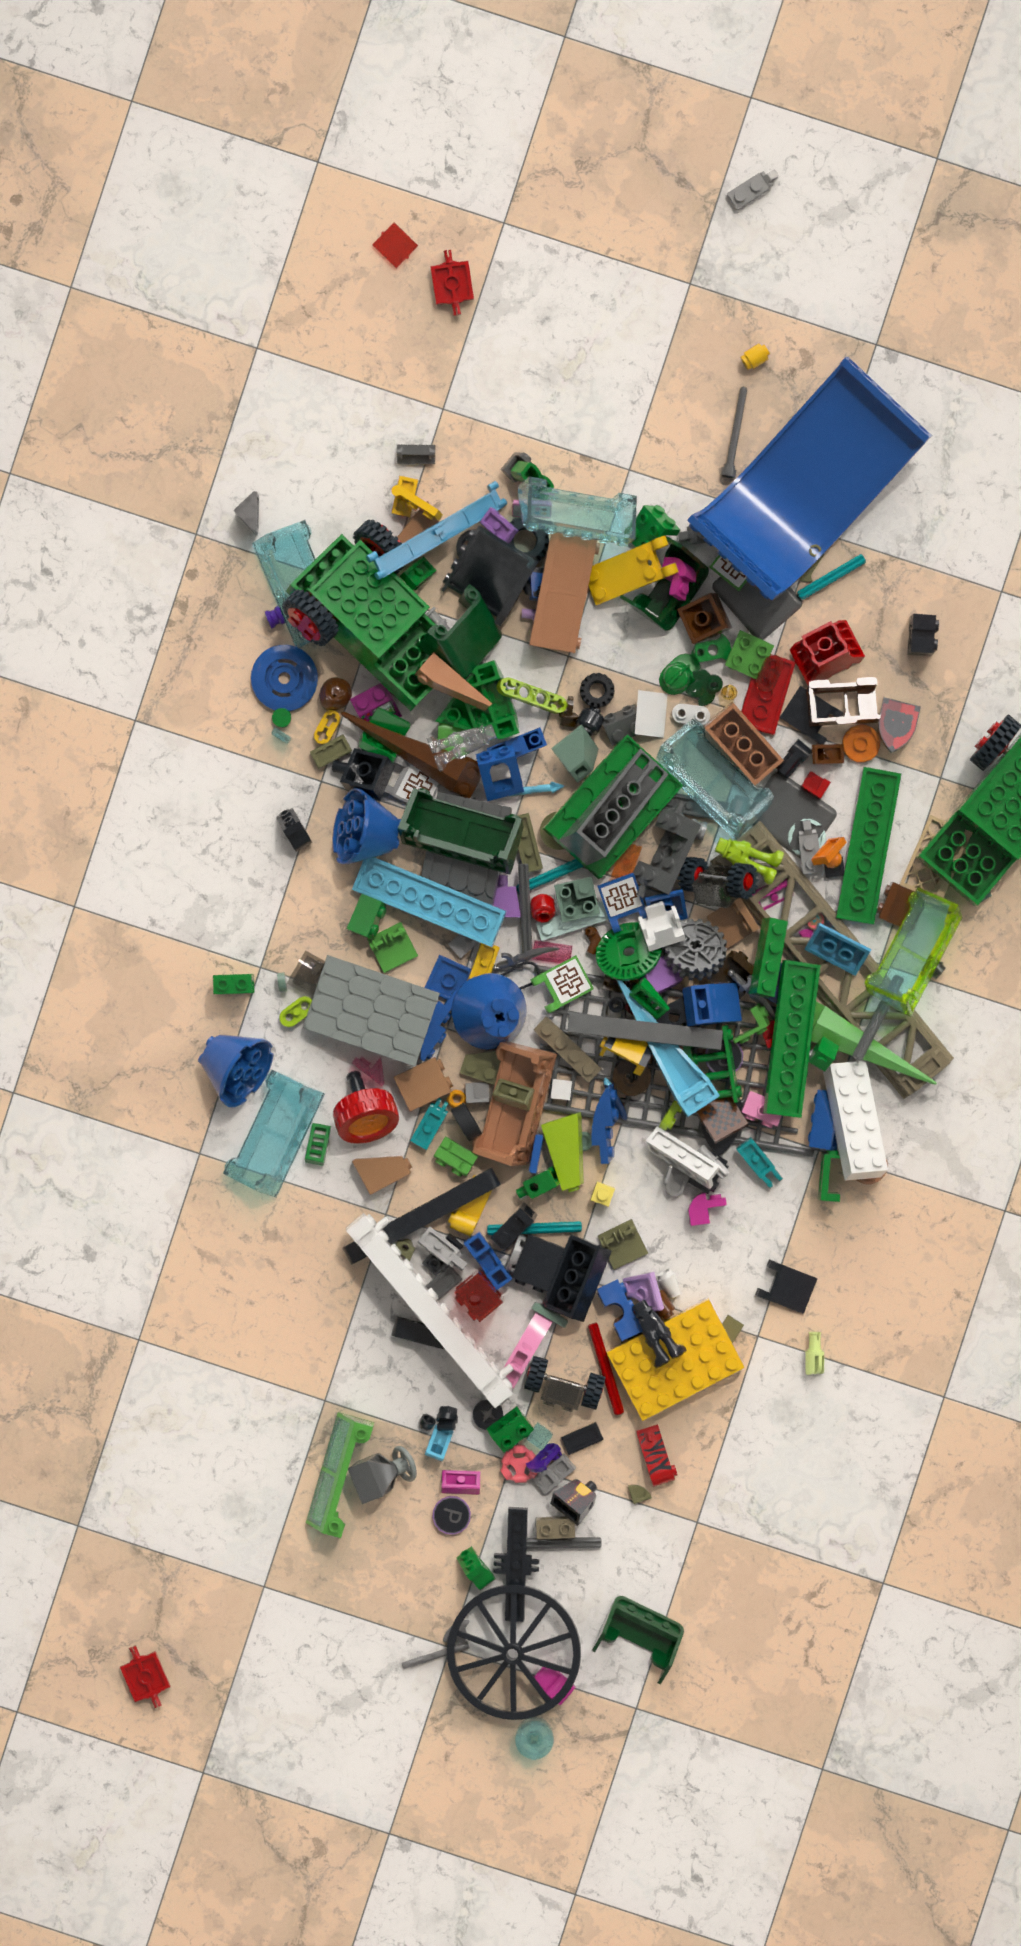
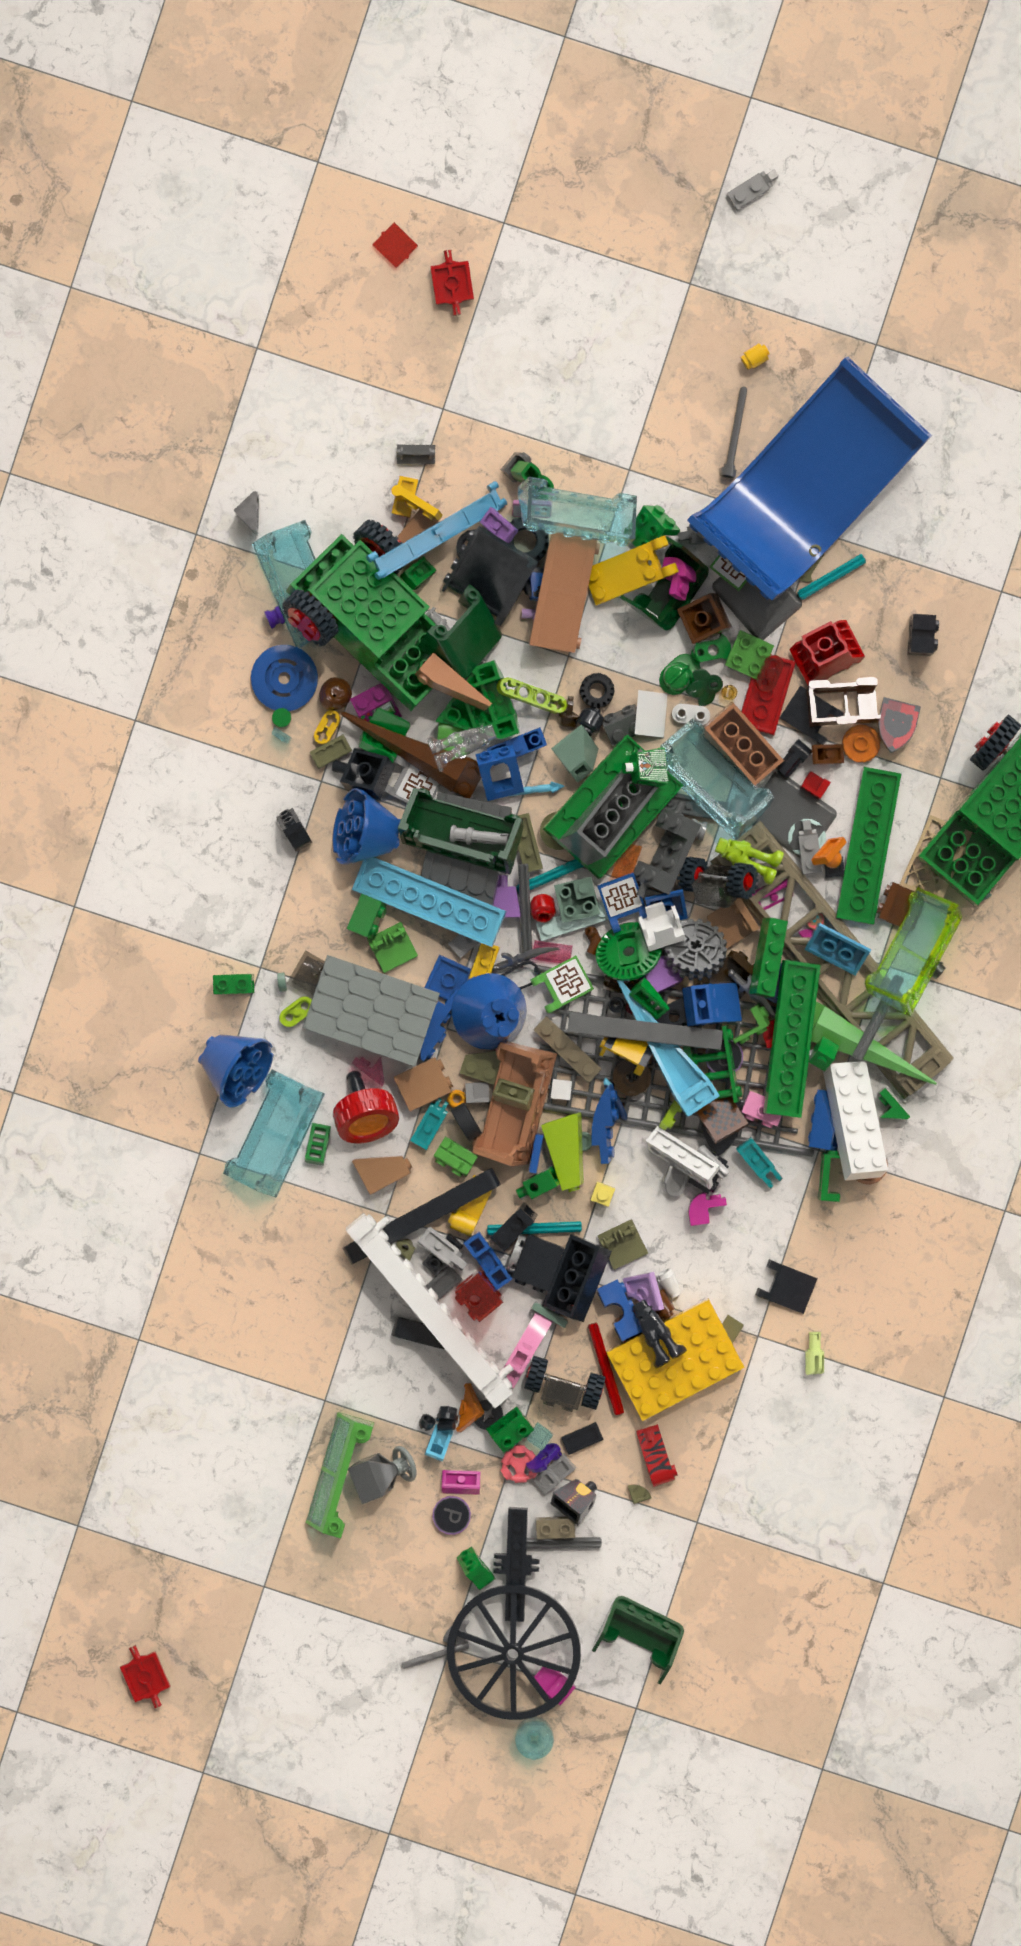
none -> light grey pin [450,825,510,846]
none -> orange tile [456,1383,485,1432]
none -> green torso [622,747,668,787]
none -> green slope [878,1087,910,1119]

